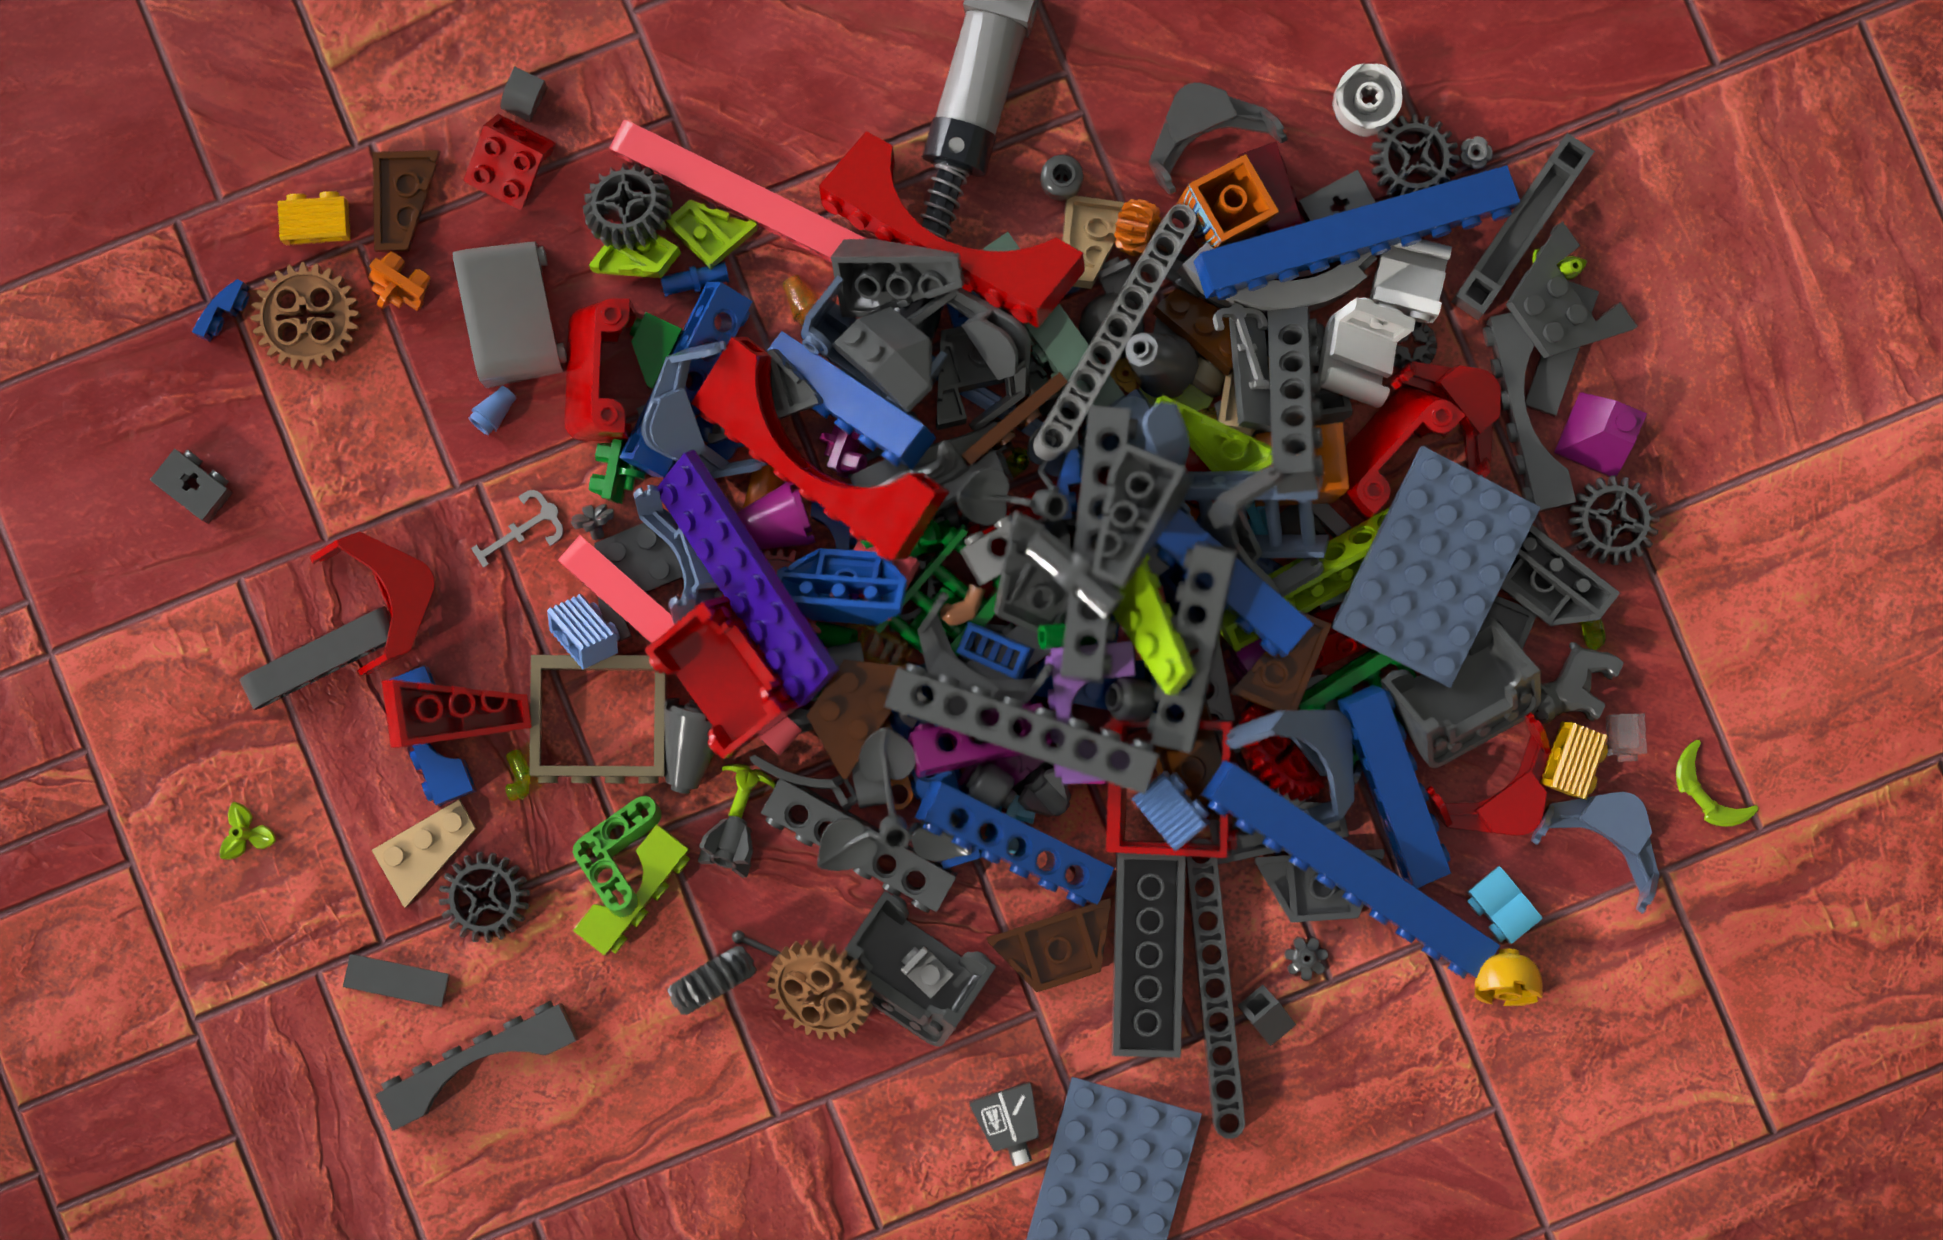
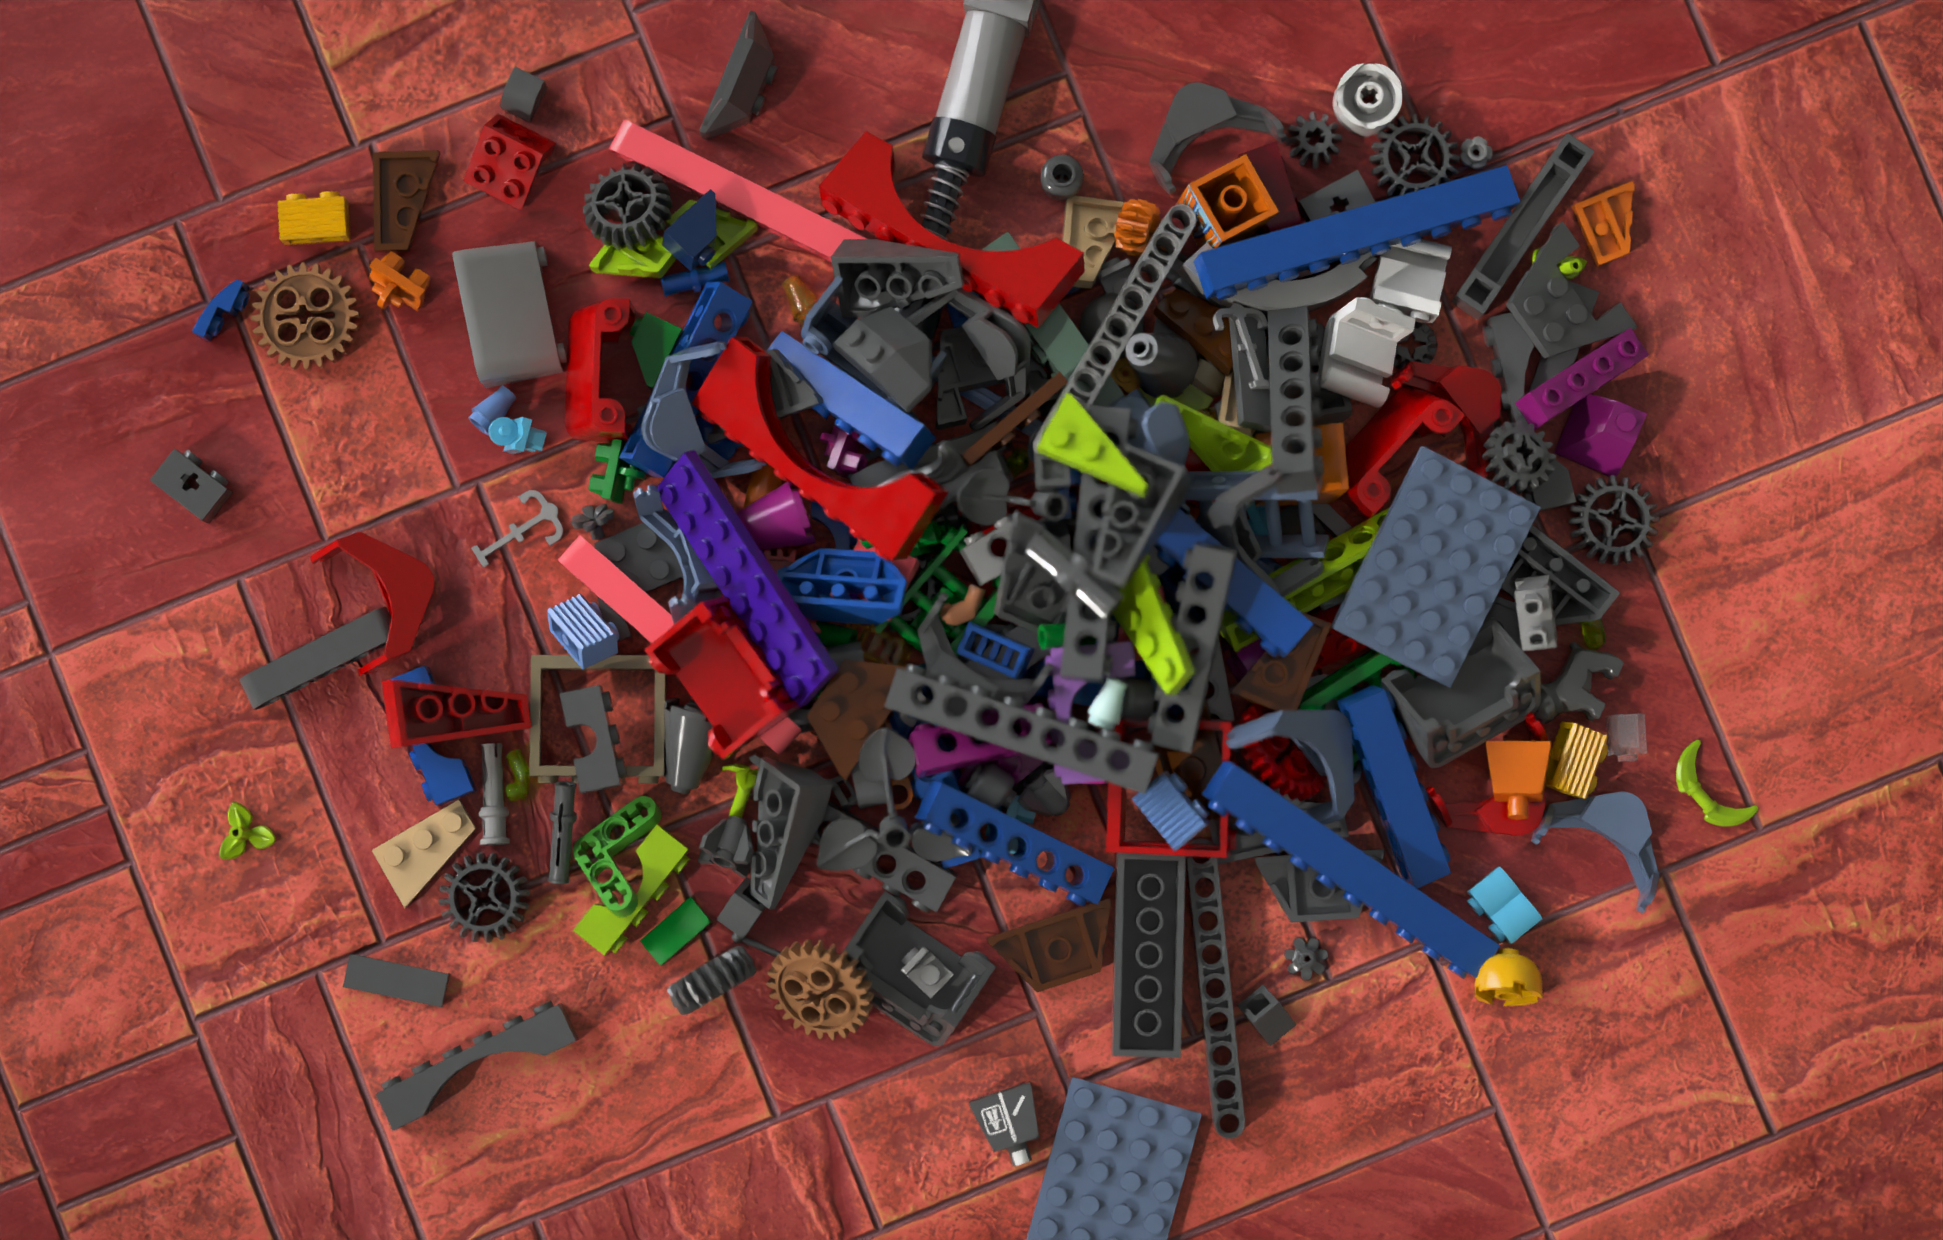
none -> light grey pin [479,743,510,845]
none -> medium azure hips [488,417,547,454]
none -> dark grey pin [548,781,577,884]
none -> dark grey arch [560,685,627,794]
none -> green slope [640,896,713,966]
none -> dark blue slope [662,189,717,271]
none -> dark grey wedge [699,10,778,140]
none -> dark grey brick [716,877,766,939]
none -> dark grey wedge [750,758,832,909]
none -> dark grey plate [1034,453,1071,490]
none -> lime wing [1037,393,1148,498]
none -> light aqua cone [1088,677,1127,730]
none -> dark grey gear [1285,111,1342,169]
none -> dark grey gear [1482,420,1556,494]
none -> orange torso [1486,741,1551,820]
none -> magenta brick [1515,327,1649,430]
none -> light grey hips [1515,575,1558,651]
none -> orange wing [1572,181,1634,267]

